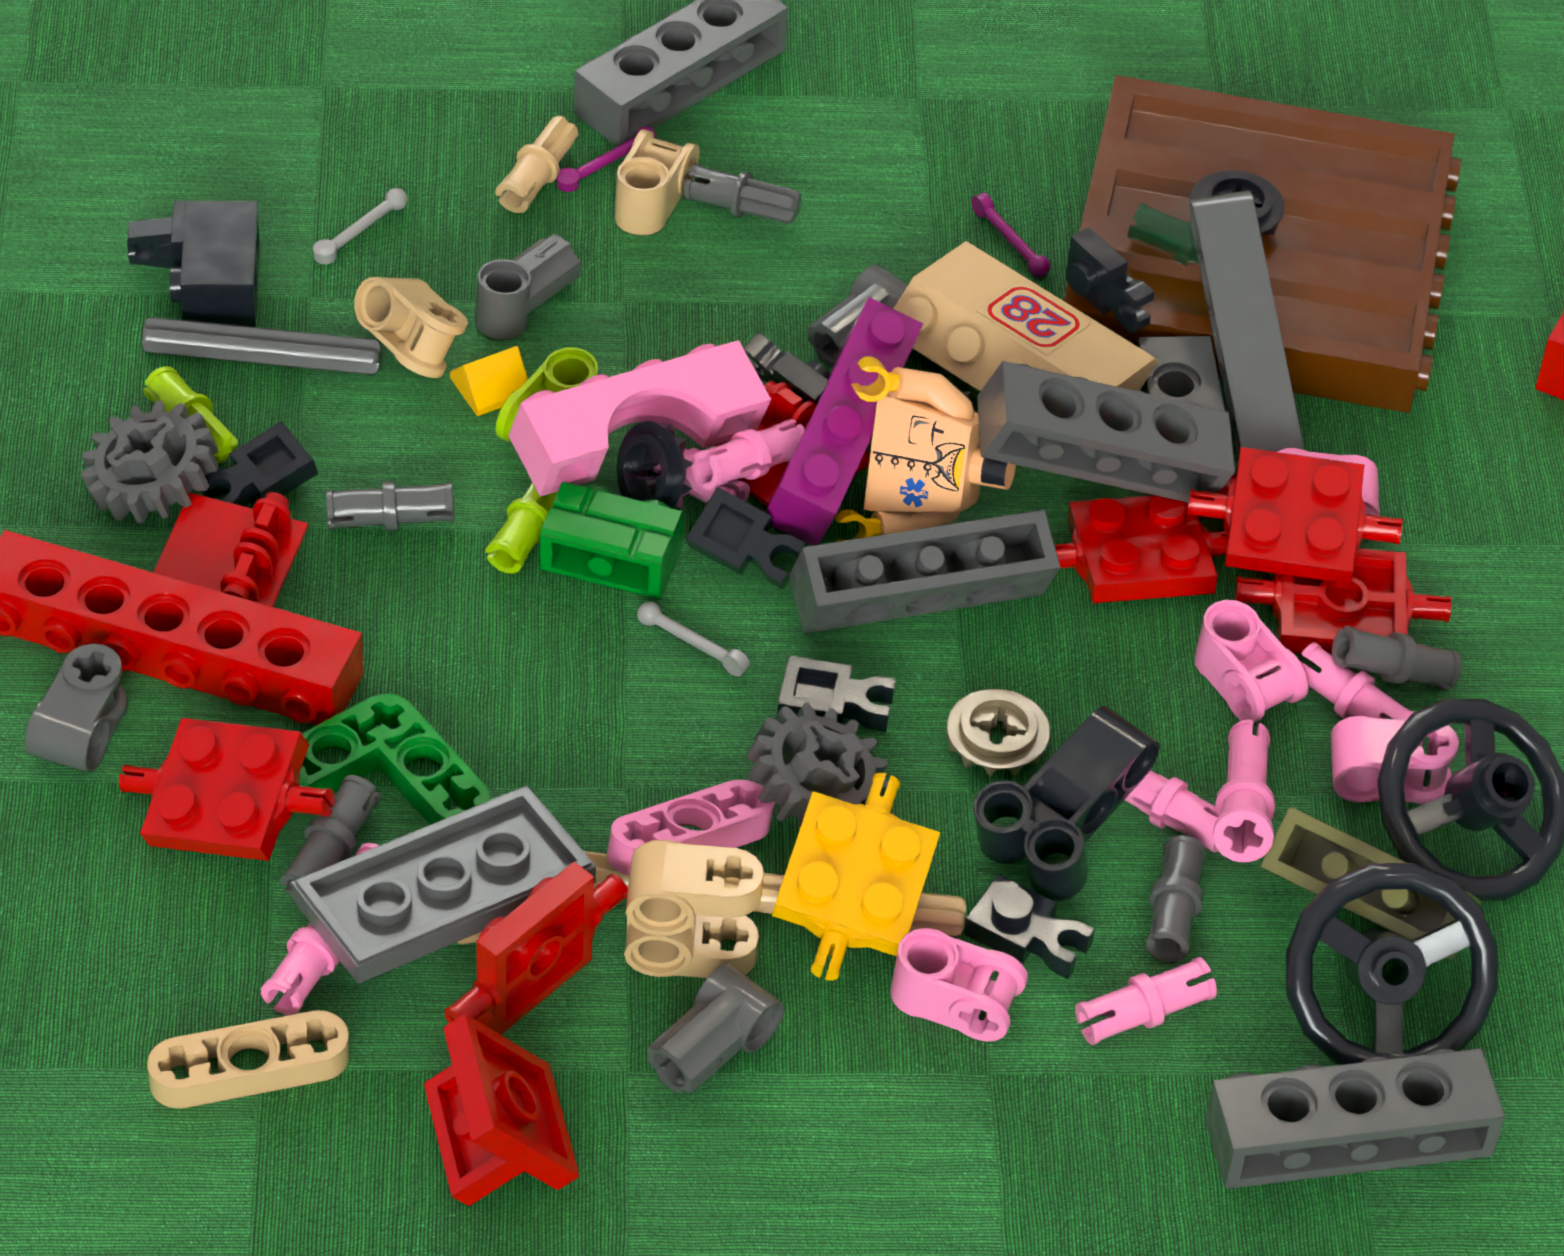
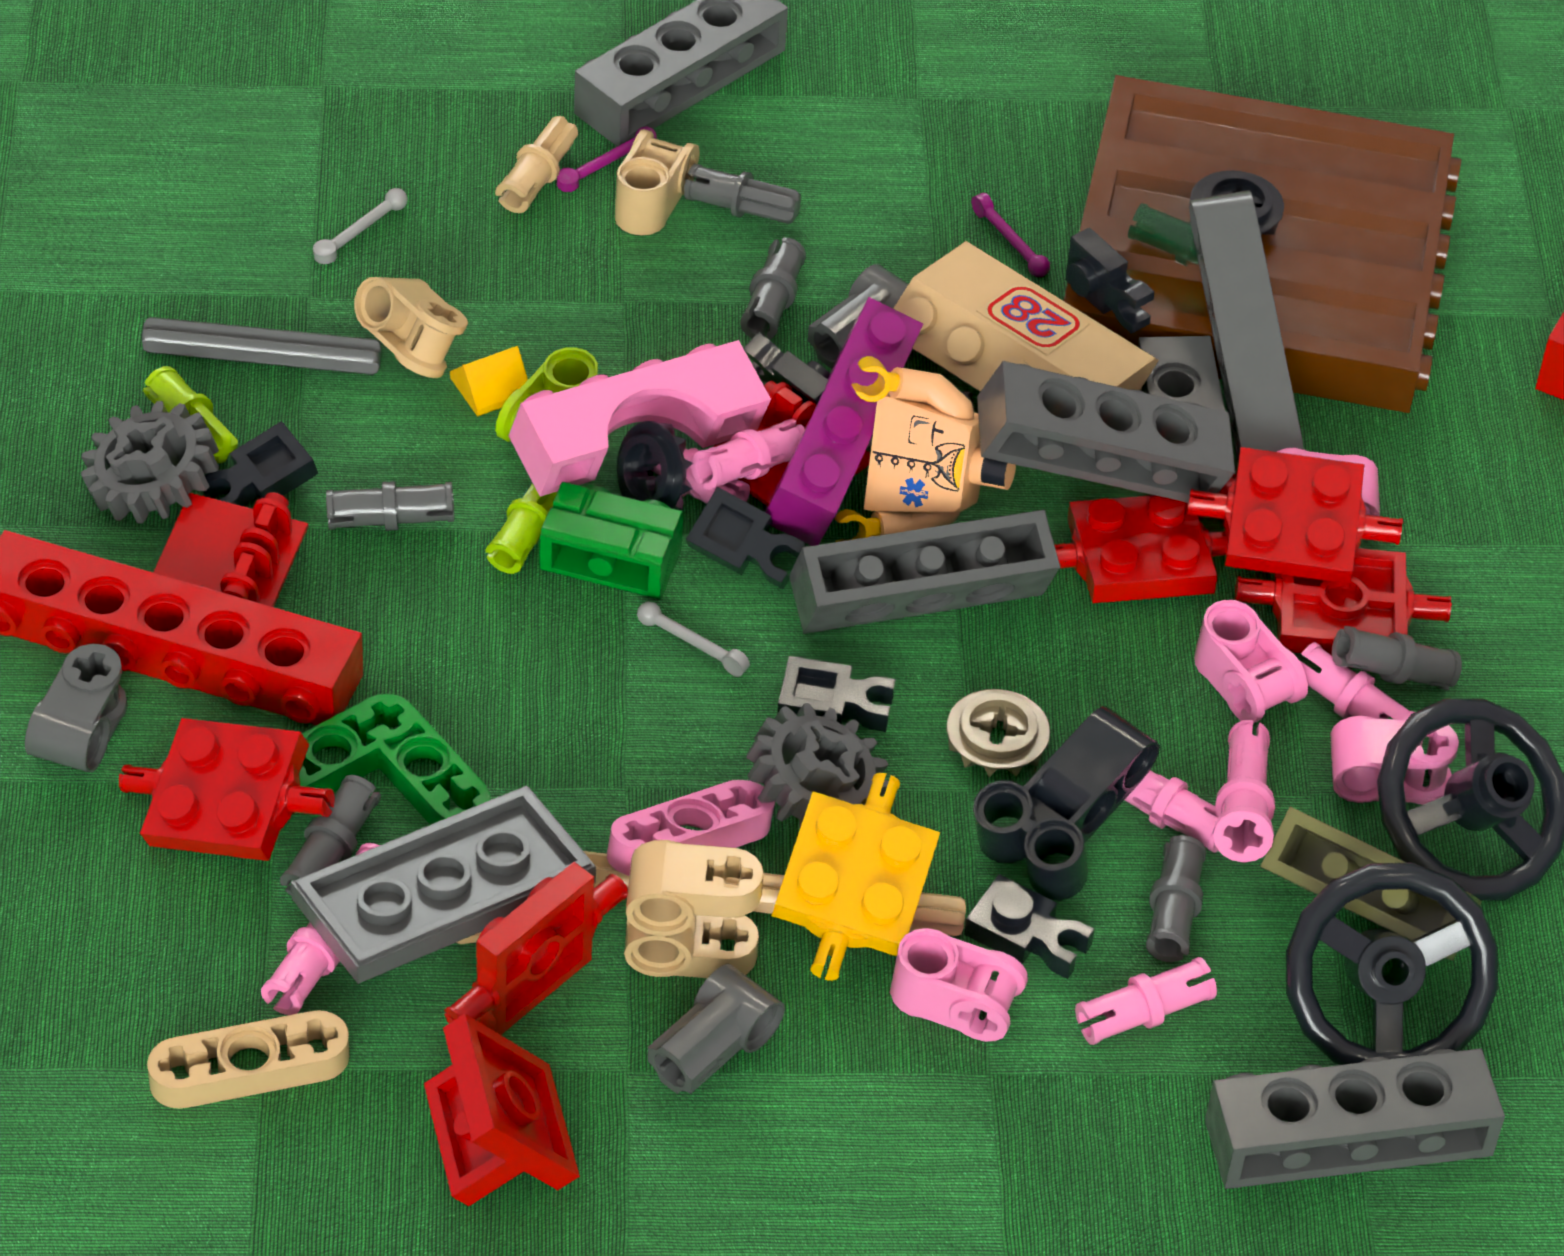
black hinge [127,201,260,327] -> none
dark grey piece [475,233,581,340] -> none
none -> dark grey pin [740,237,806,340]

